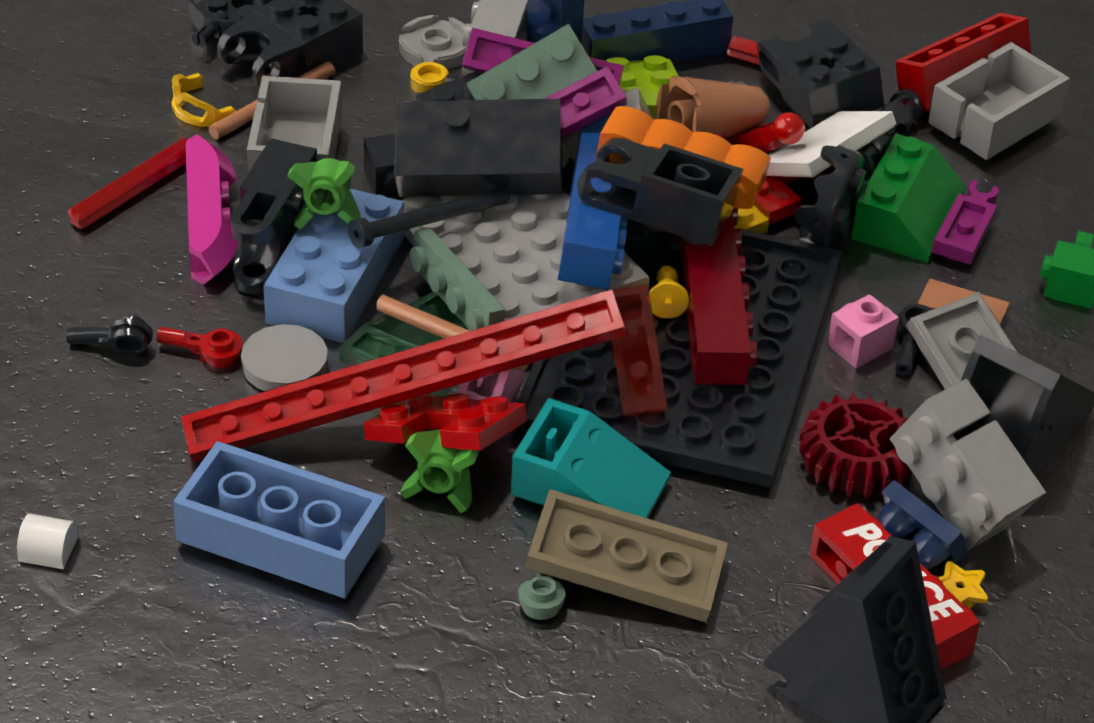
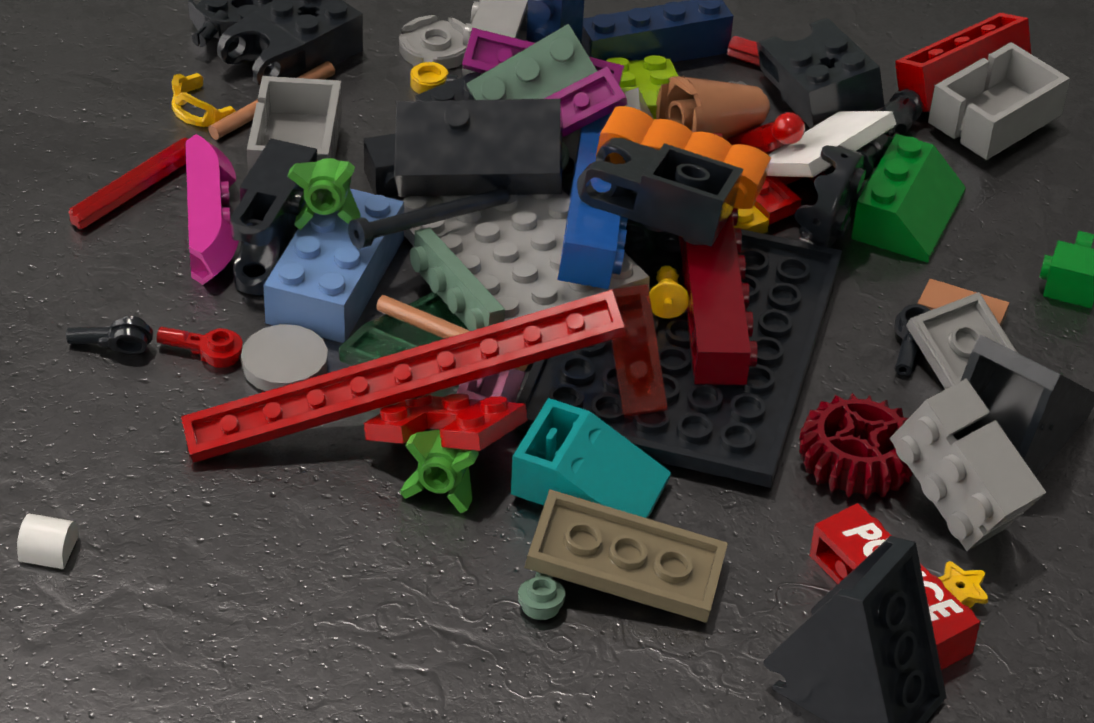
medium blue brick [173,441,385,599] -> none
bright pink brick [827,294,899,369] -> none
dark blue tile [877,480,968,570] -> none
magenta plate [932,180,999,265] -> none

